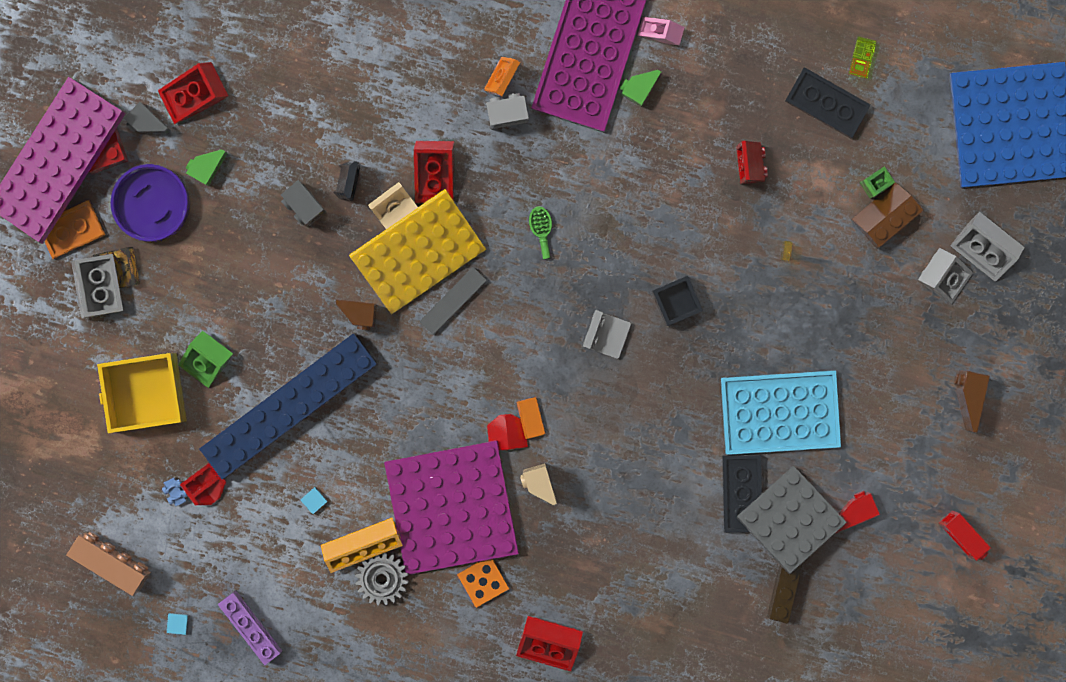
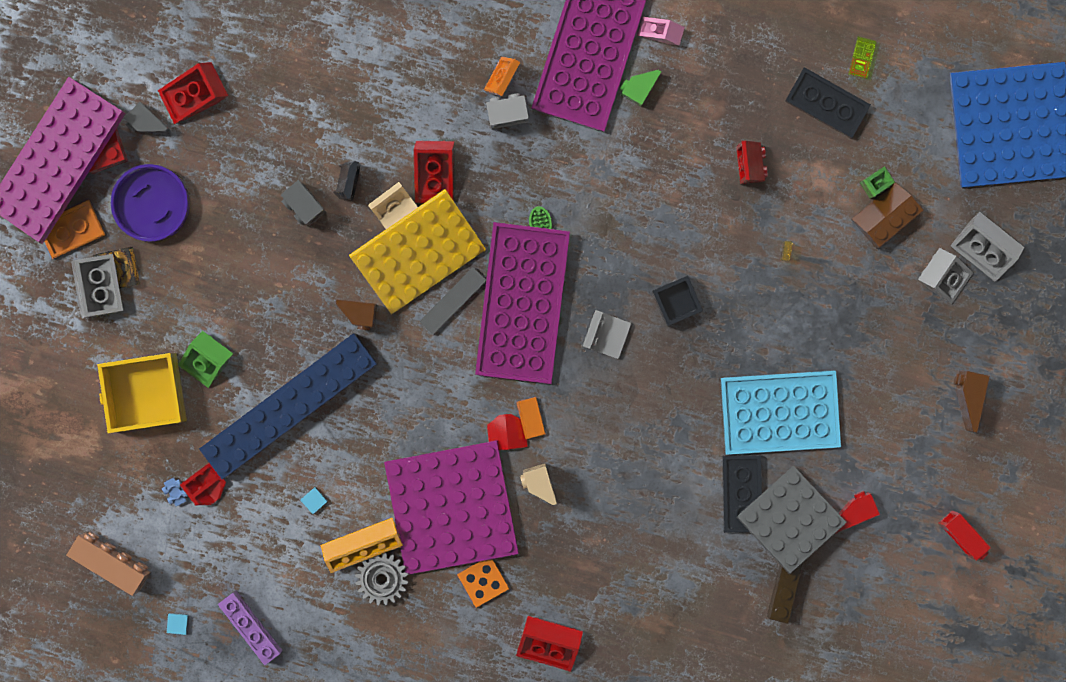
bright green slope [186,150,228,186] -> none
none -> magenta plate [475,222,570,384]

